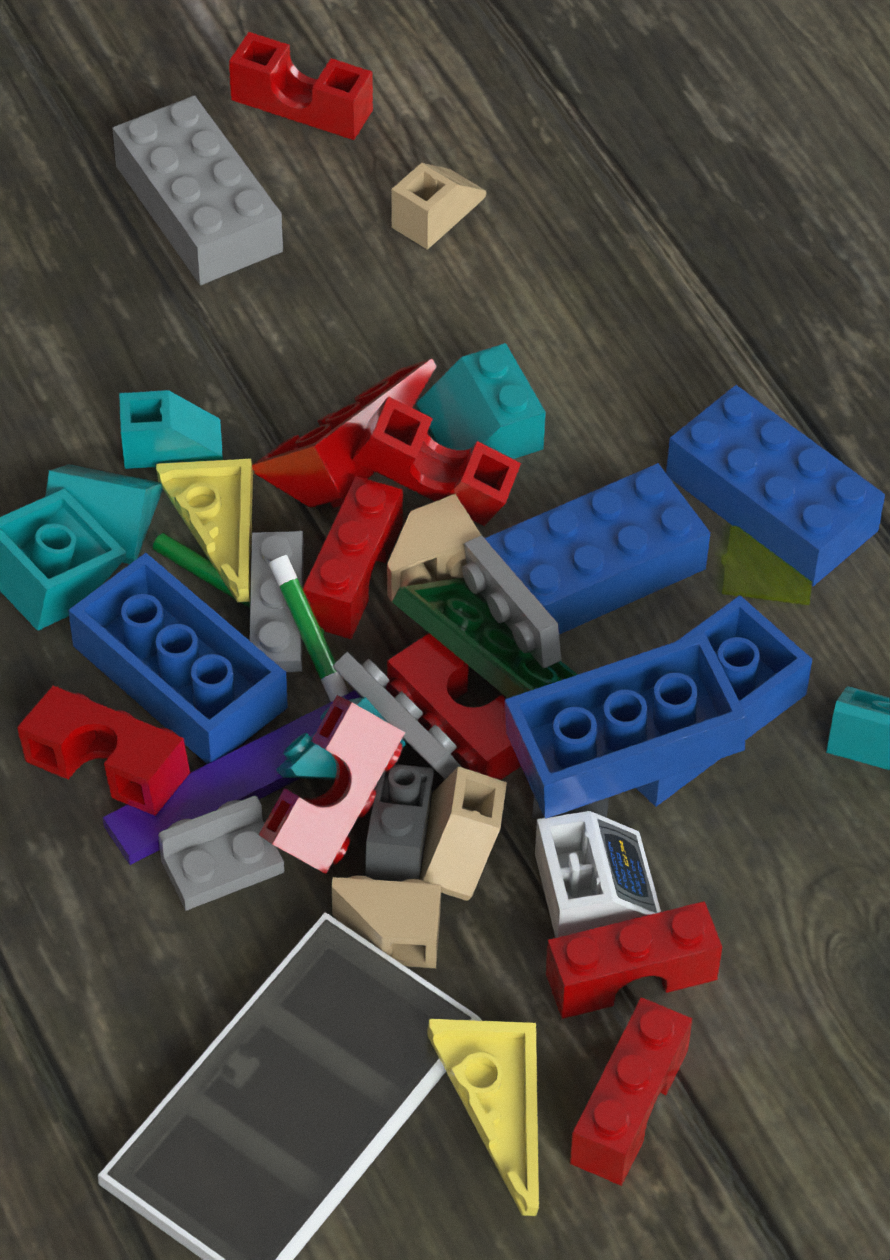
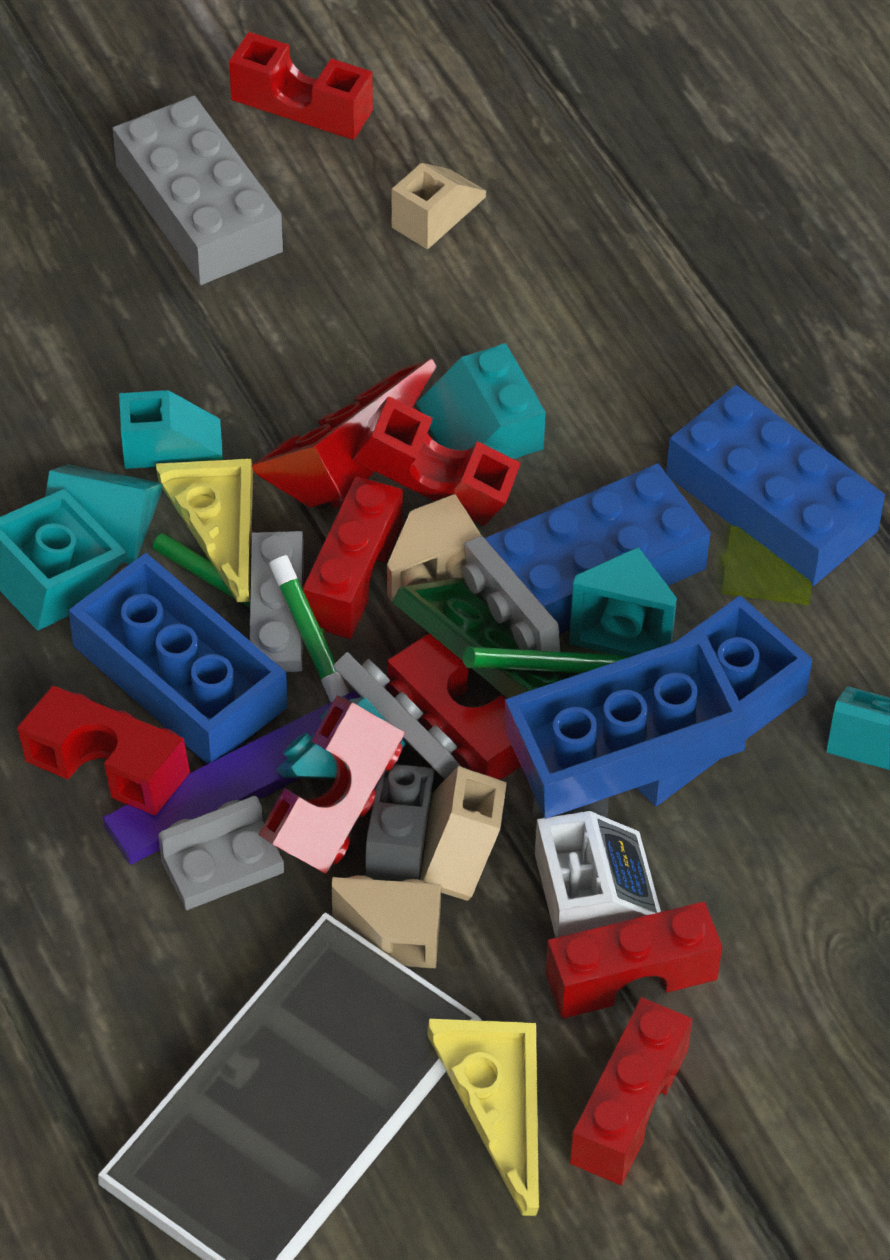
none -> green bar [463,647,632,674]
none -> teal slope [569,547,677,656]

